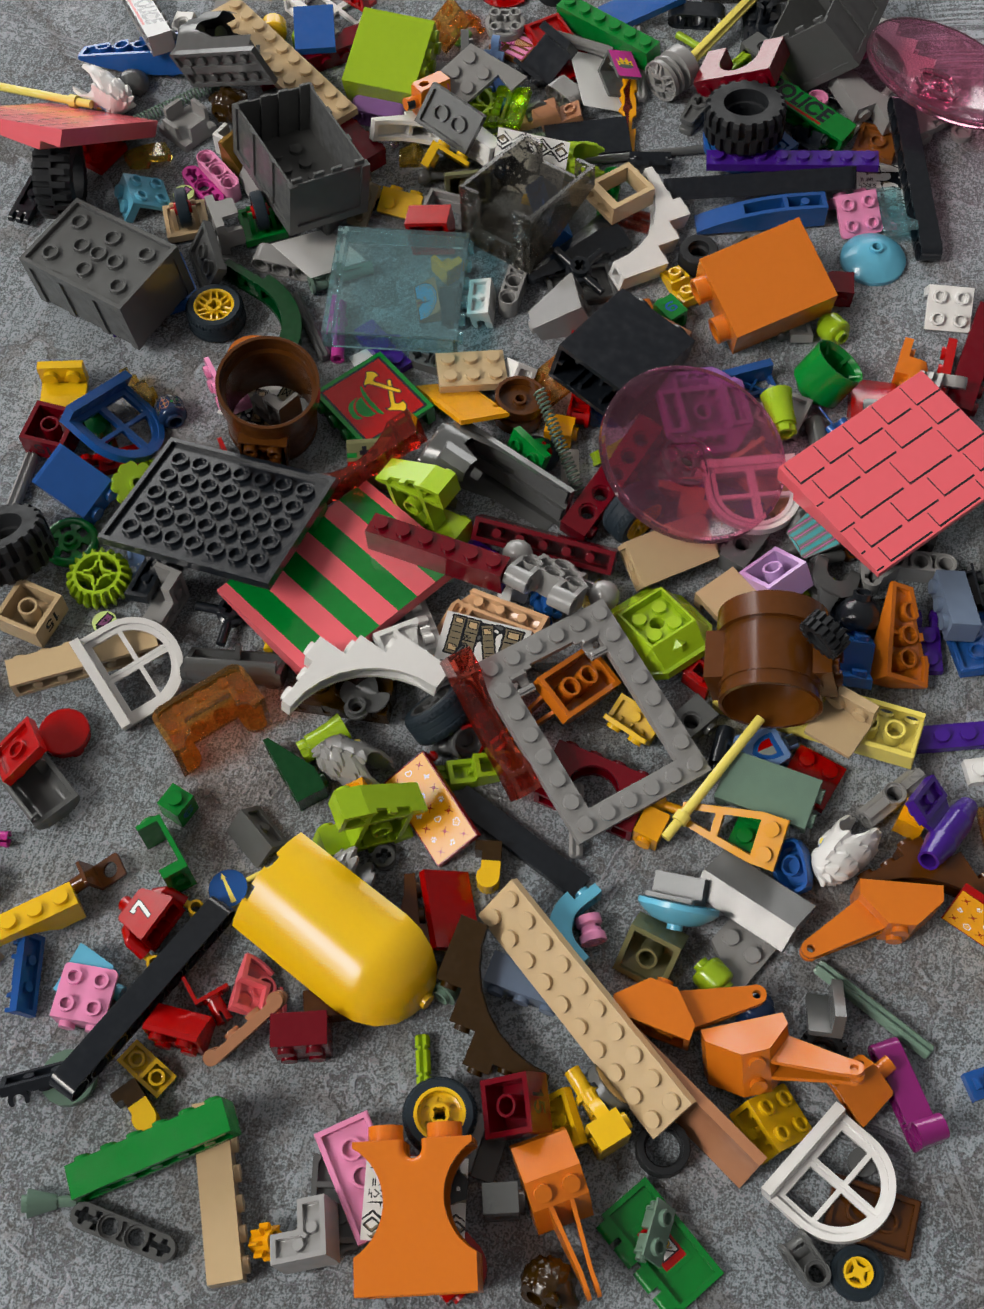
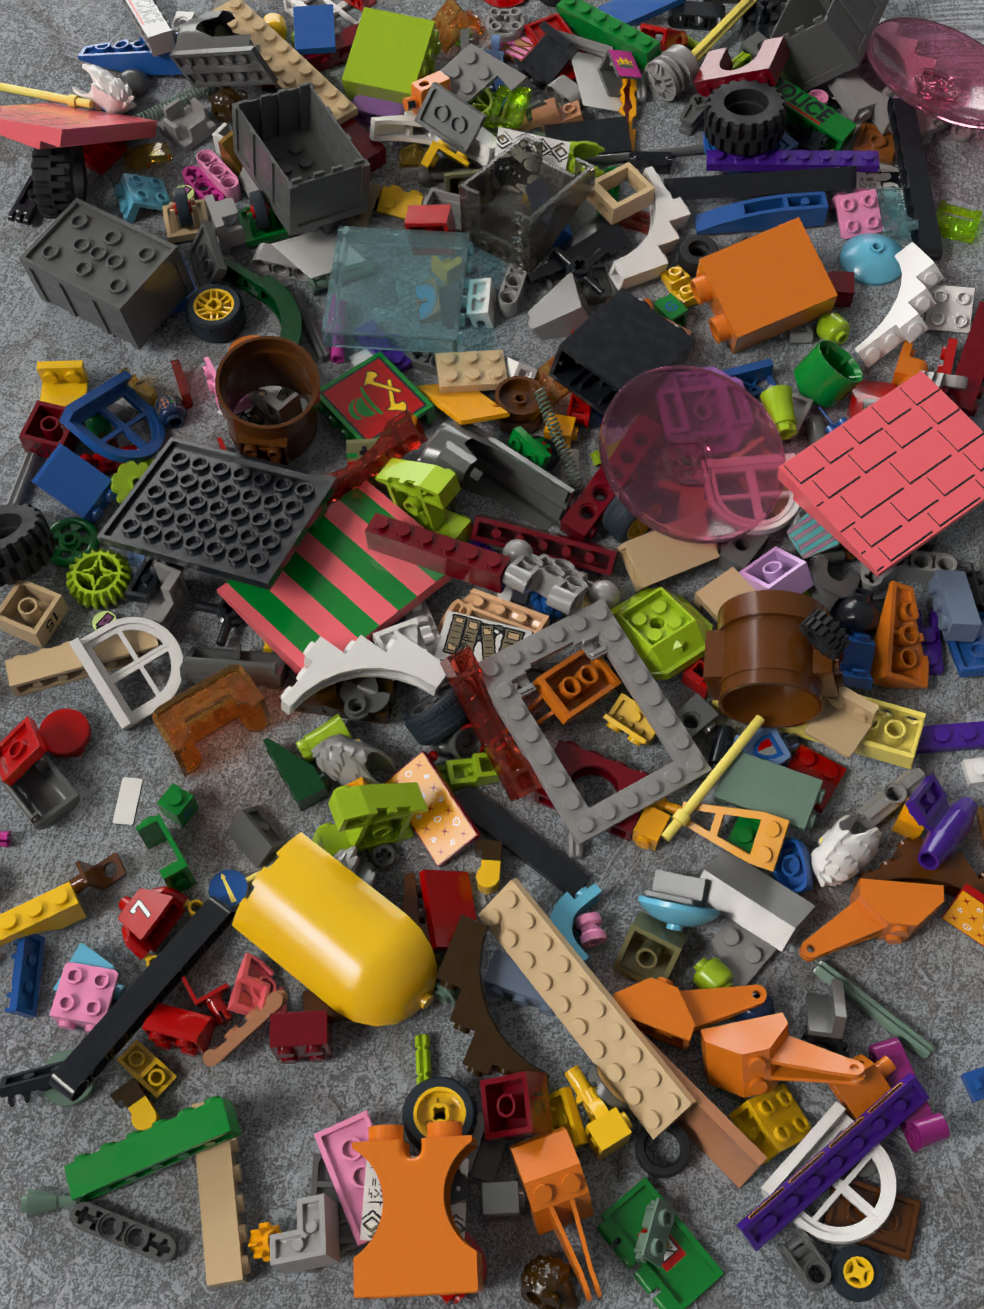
none -> white sticker [113,777,143,825]
none -> clear red tile [171,359,193,409]
none -> red torso [640,23,688,51]
none -> dark purple plate [736,1073,929,1252]
none -> white arch [855,242,944,368]
none -> clear neon green plate [936,200,983,245]

